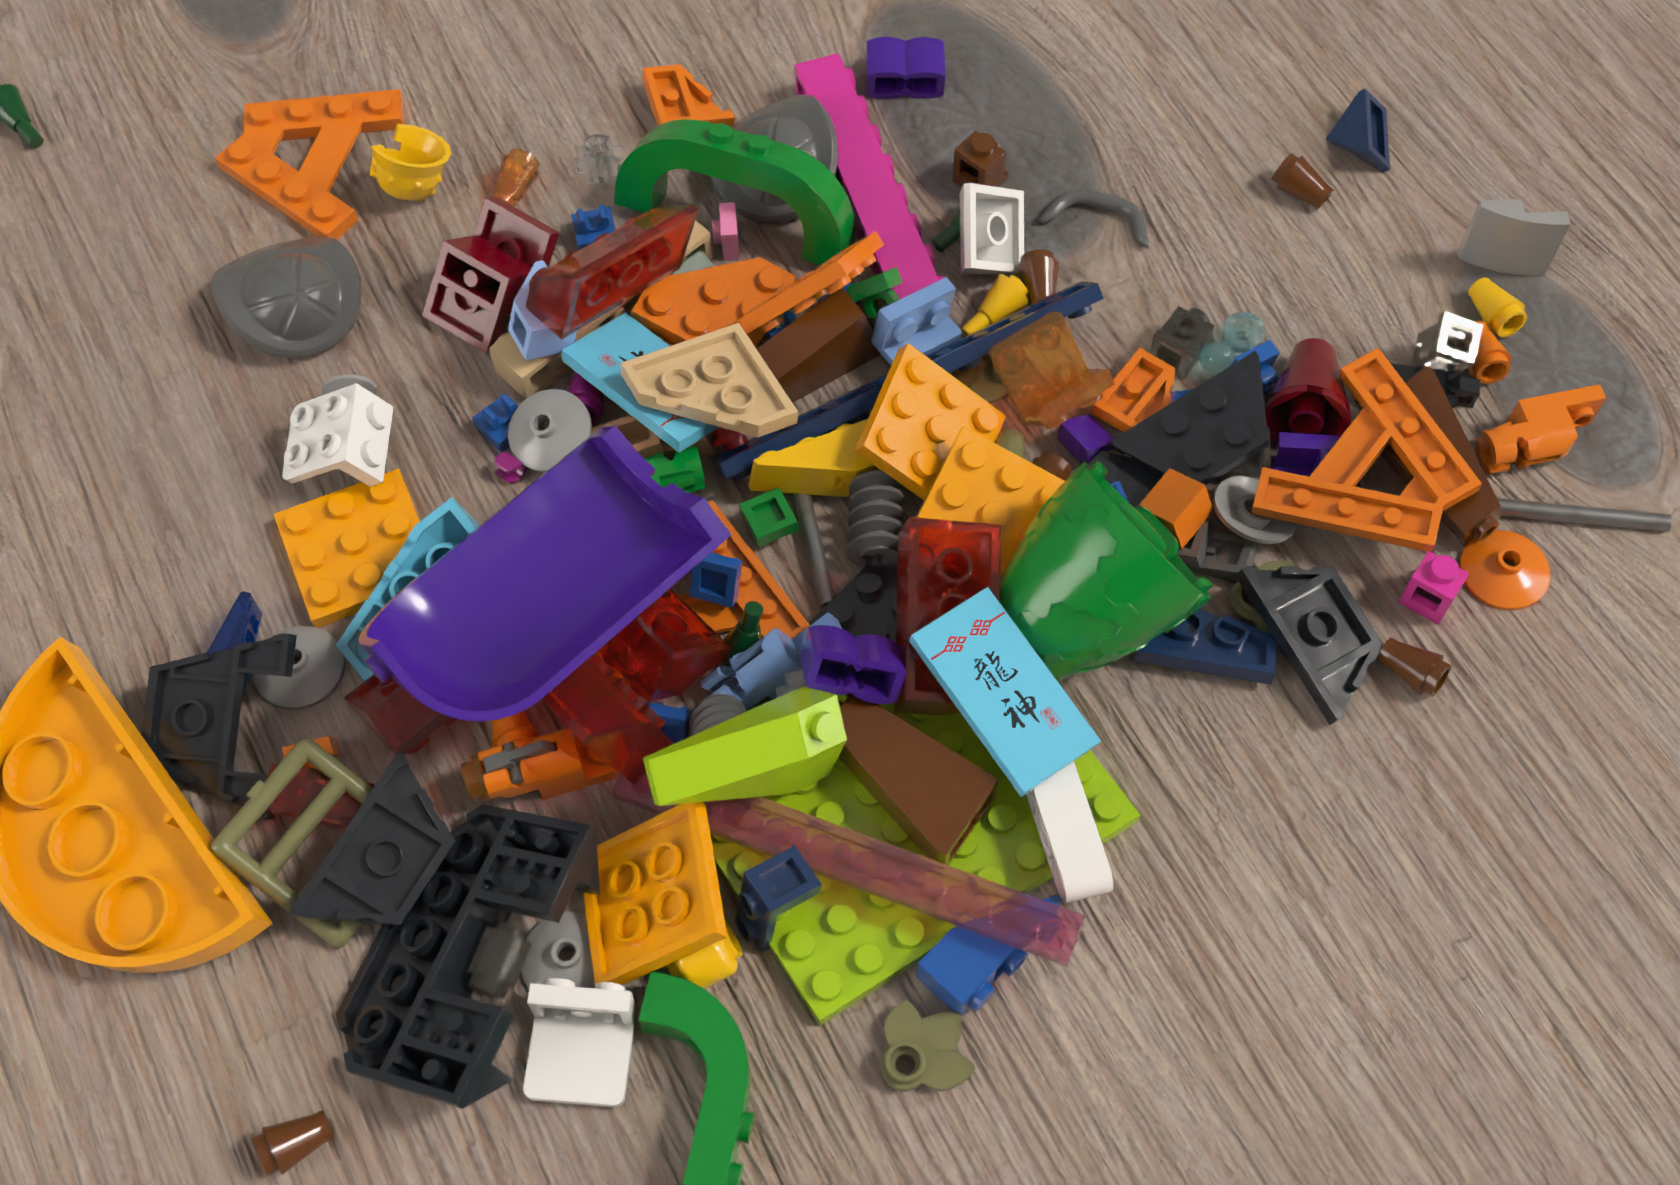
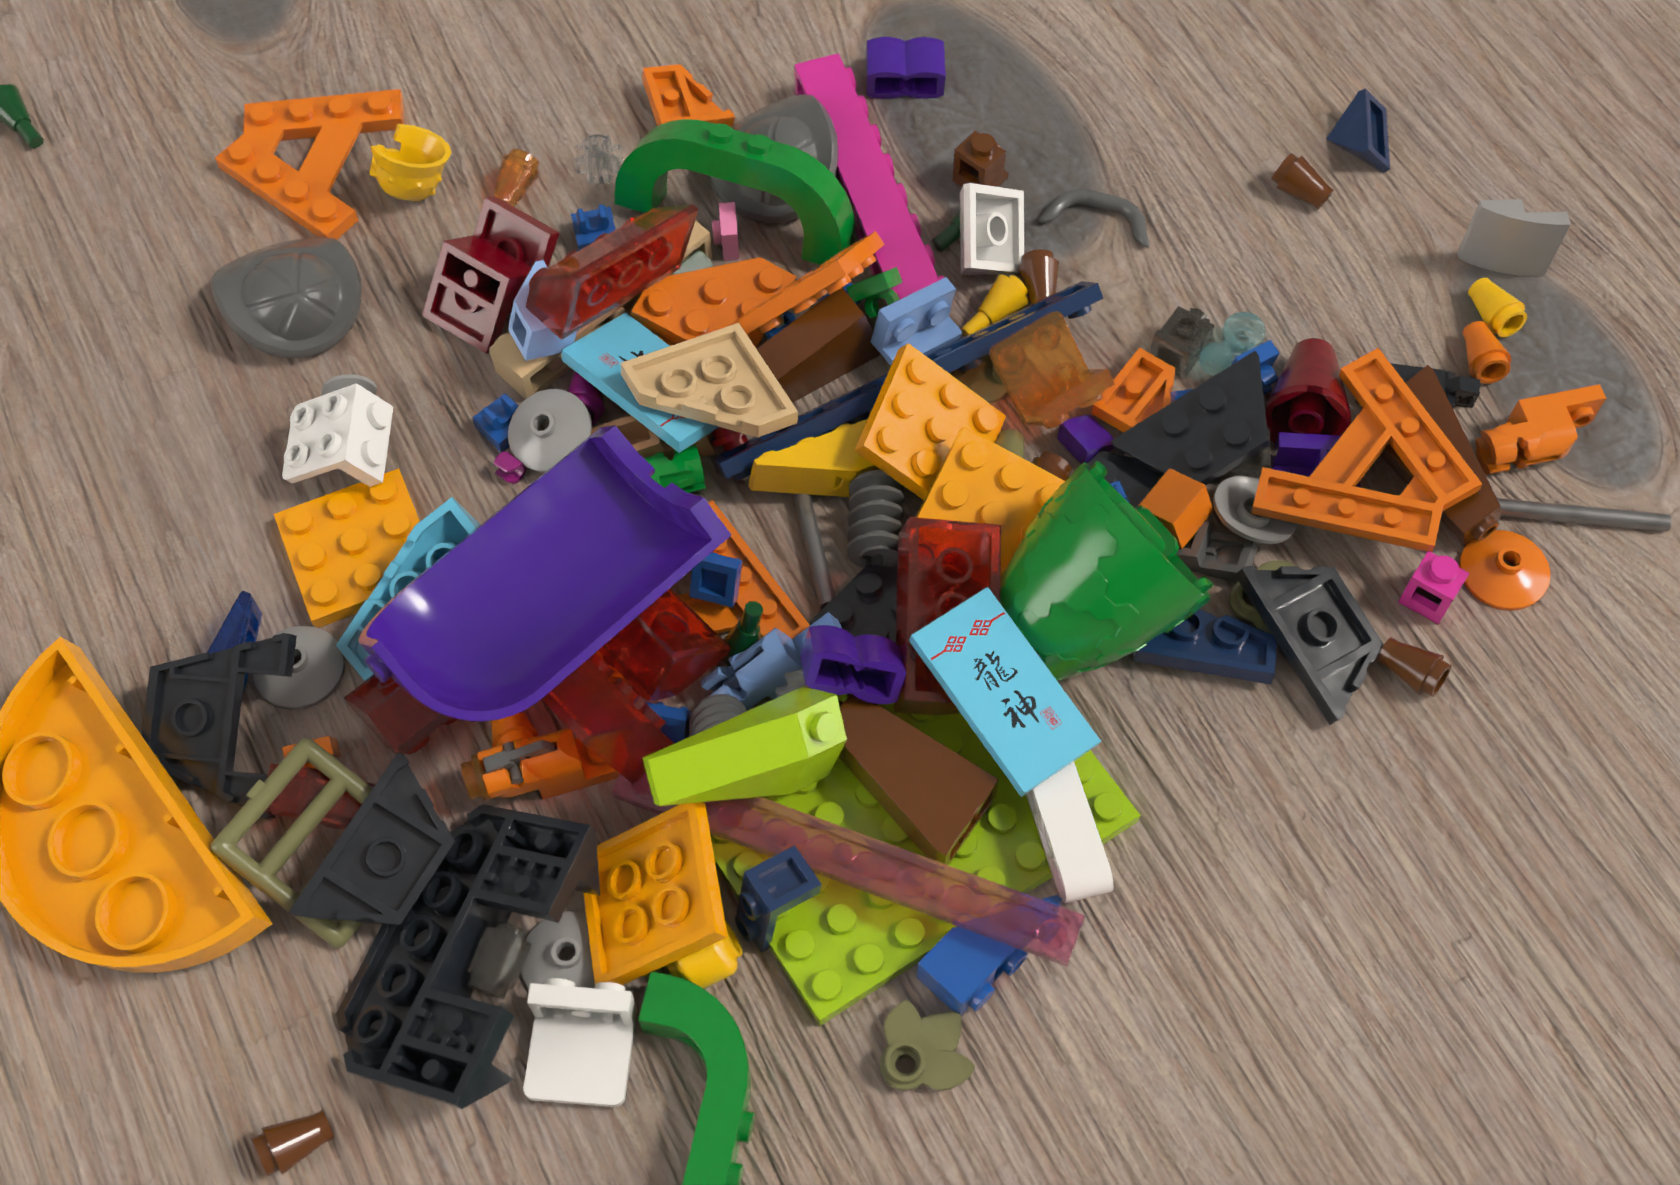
green tile [739,488,798,547] -> none
clear smoke brick [1411,311,1483,374] -> none

